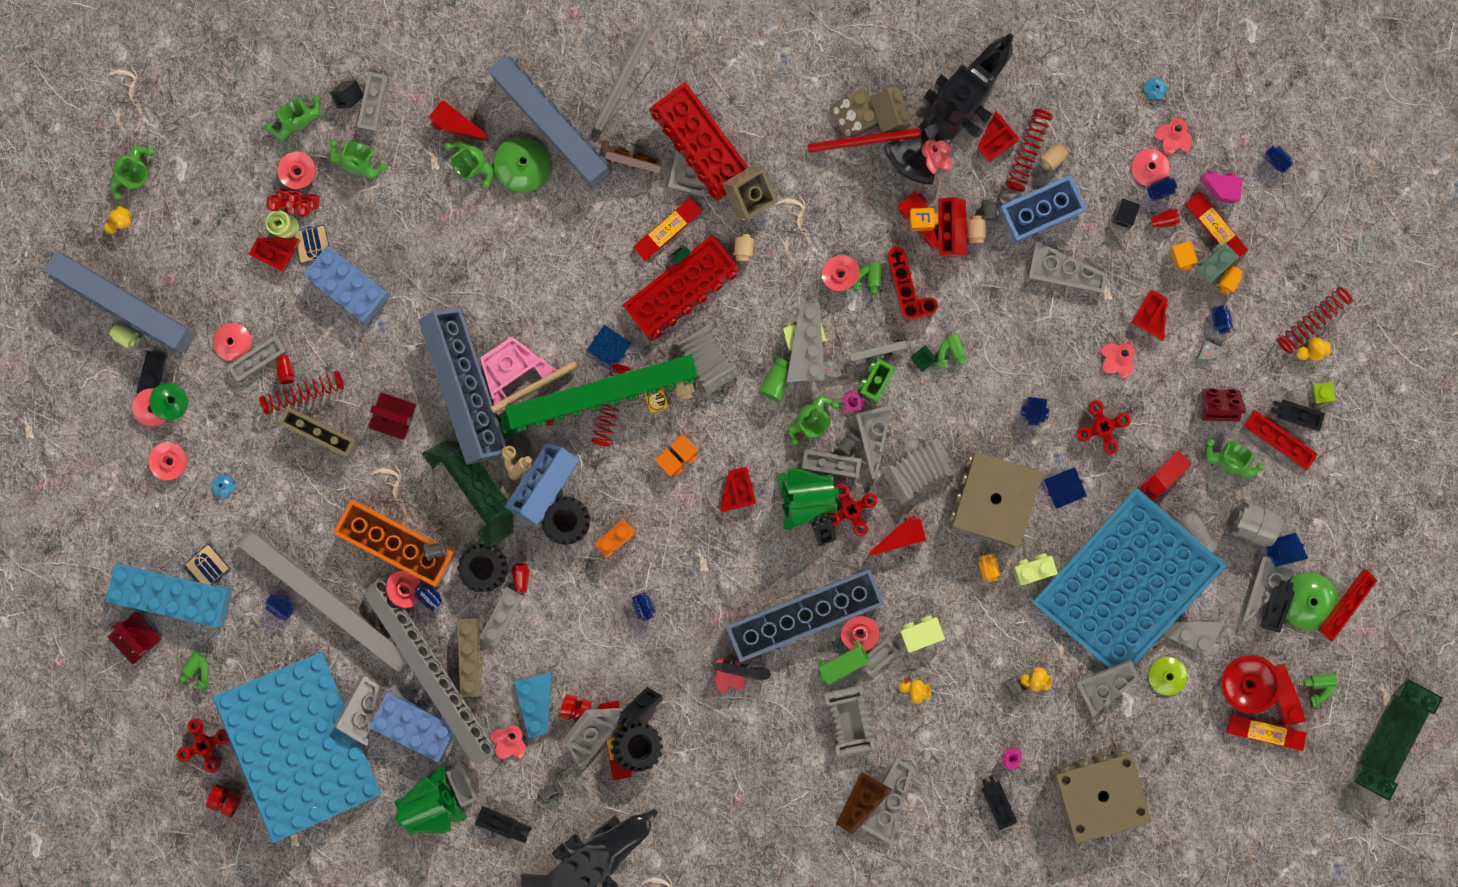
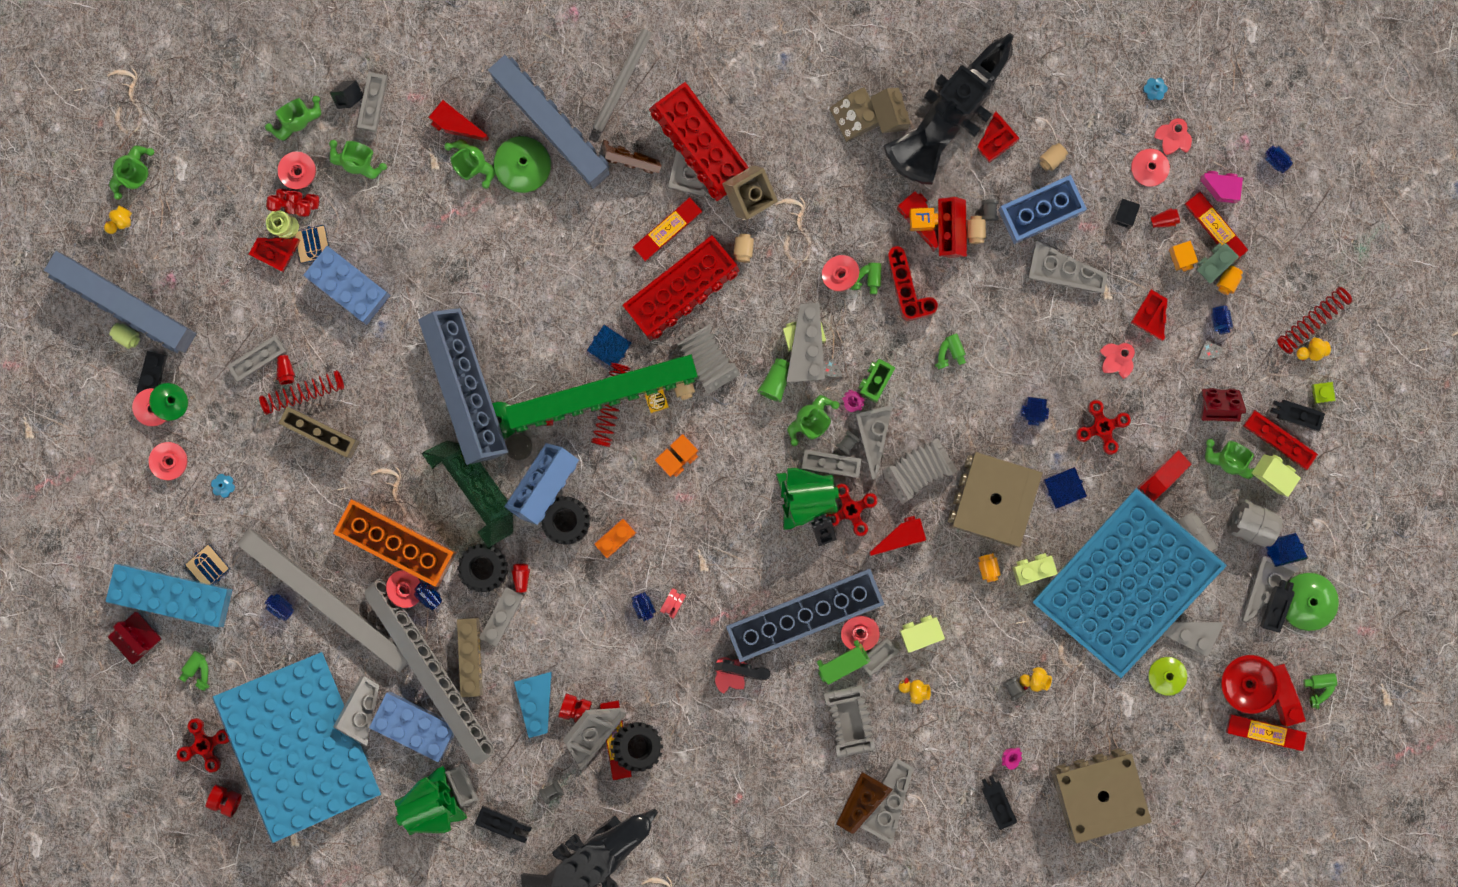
coral dish [213,323,252,361] -> none
dark red bracket [369,393,417,440] -> none
dark grey bush [424,540,447,561] -> none
bright pink wing [480,337,557,416] -> none
coral plate [489,725,526,760] -> none
tan piece [490,361,578,414] -> none
tan plant [501,446,532,481] -> none
black hinge [618,687,662,729] -> none
dark green tile [669,245,691,265] -> none
red wing [720,466,756,513] -> none
red piece [808,128,921,153] -> none
light grey plate [849,341,907,365] -> none
dark green tile [910,345,937,372] -> none
coral plate [922,140,952,174] -> none
red piece [1005,109,1053,192] -> none
light grey wing [1077,659,1139,717] -> none
clear blue brick [1147,176,1177,201] -> none
red tile [1318,569,1378,642] -> none
clear green slope [1354,679,1443,801] -> none
none -> coral wheel [660,588,686,619]
none -> yellowish green brick [1252,454,1301,497]

